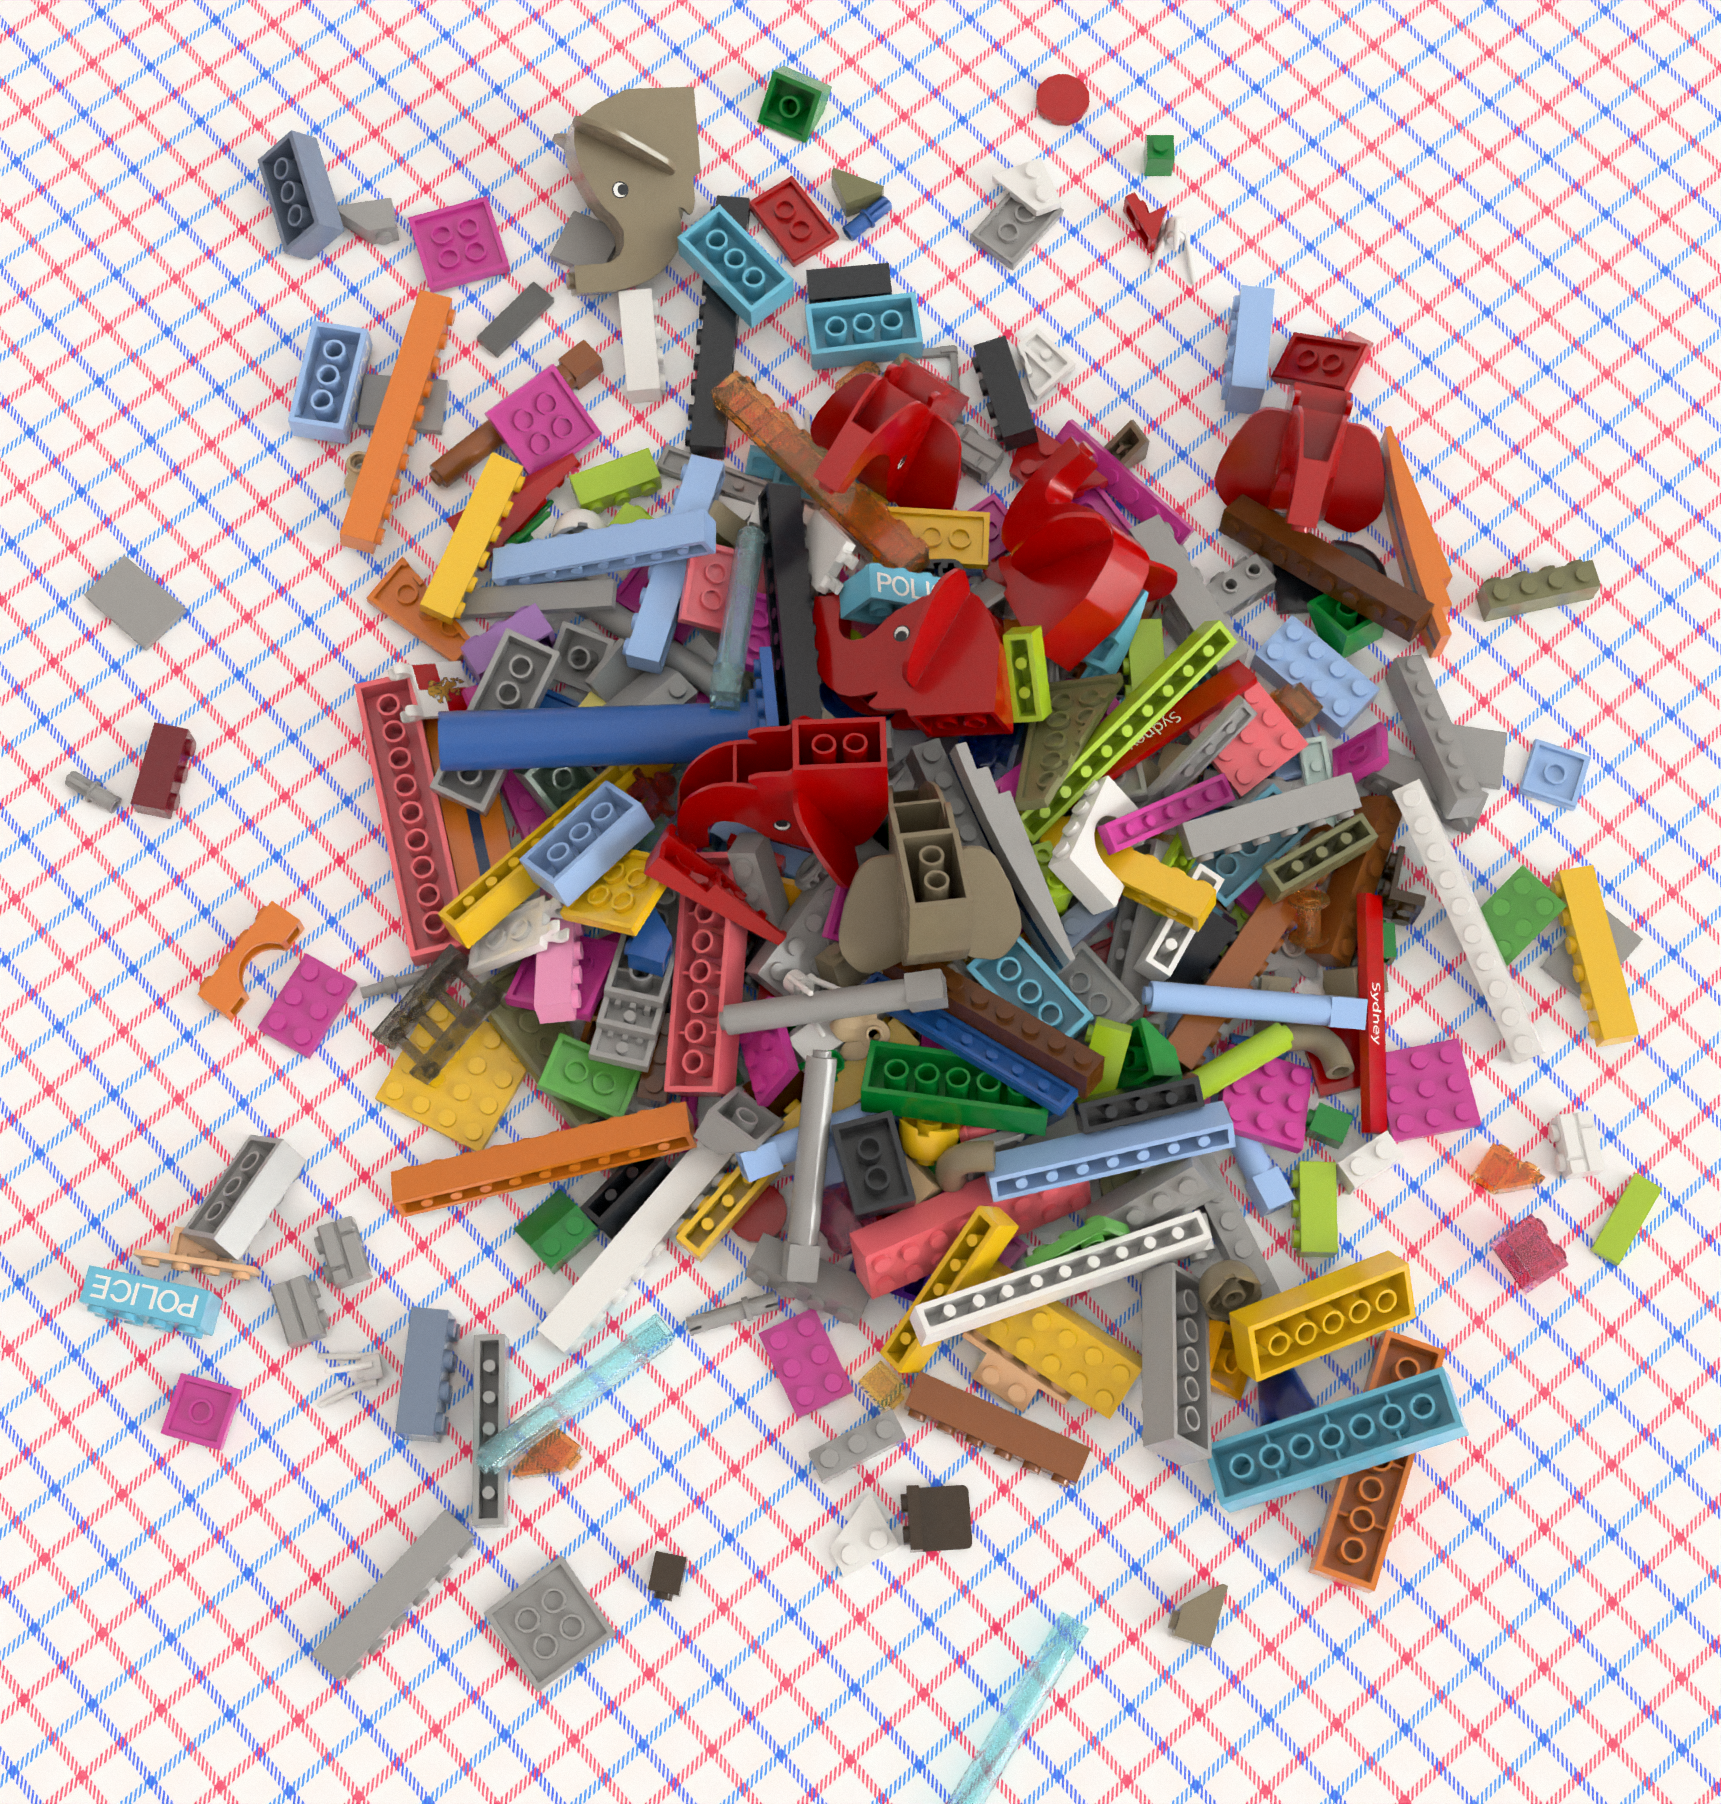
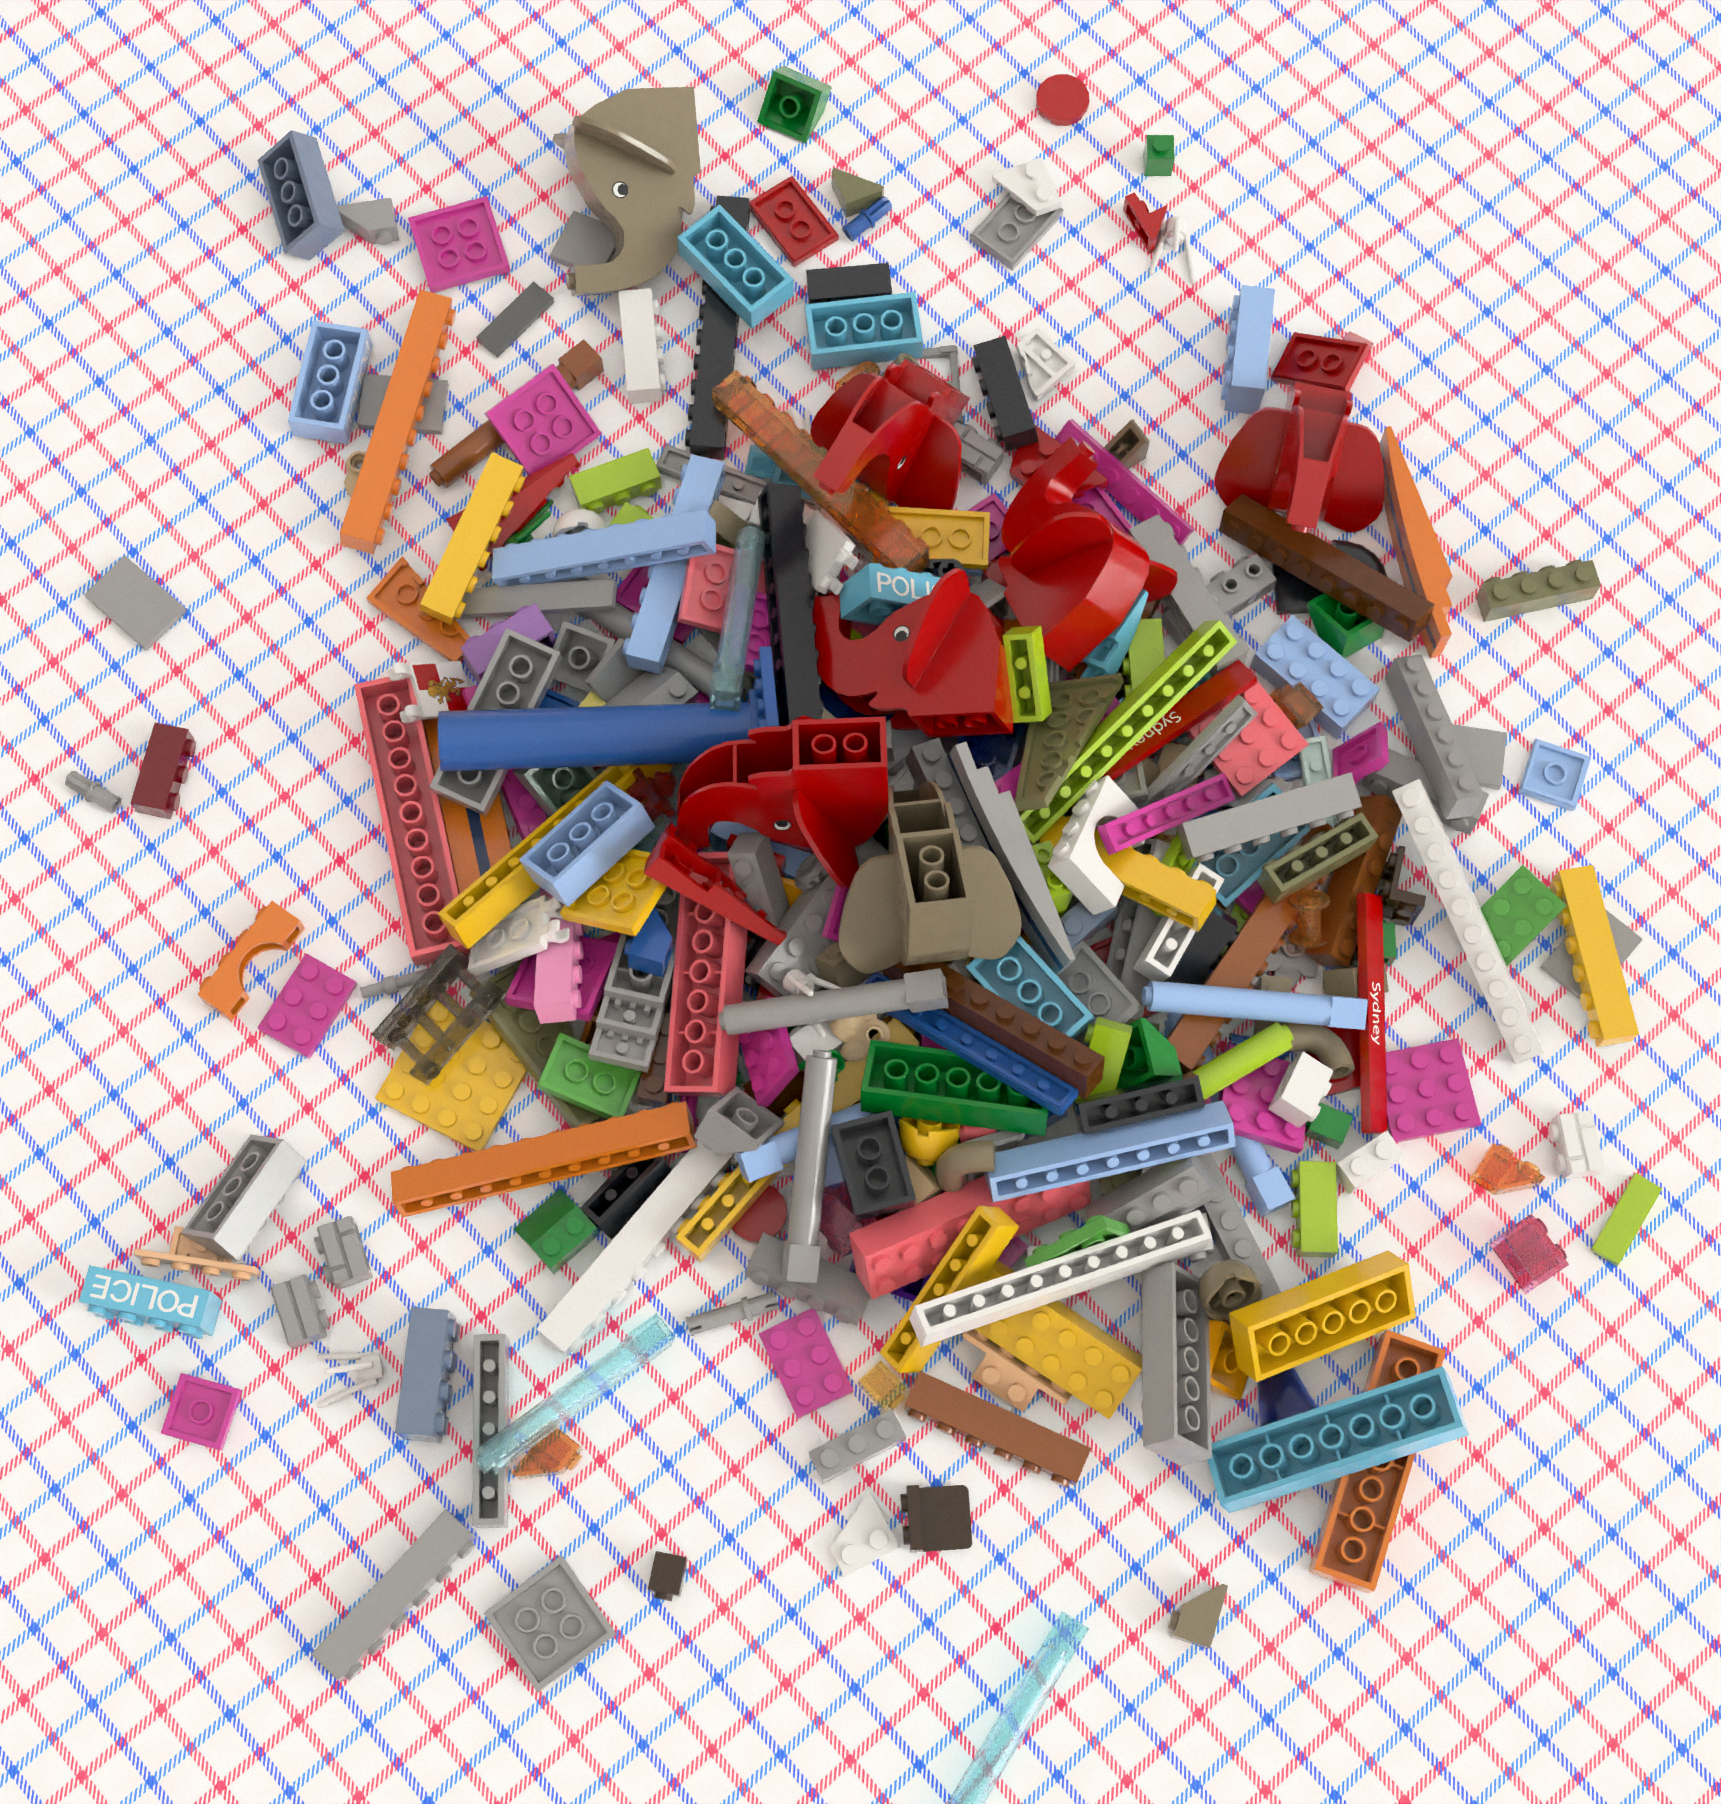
none -> white brick [1268,1052,1333,1128]

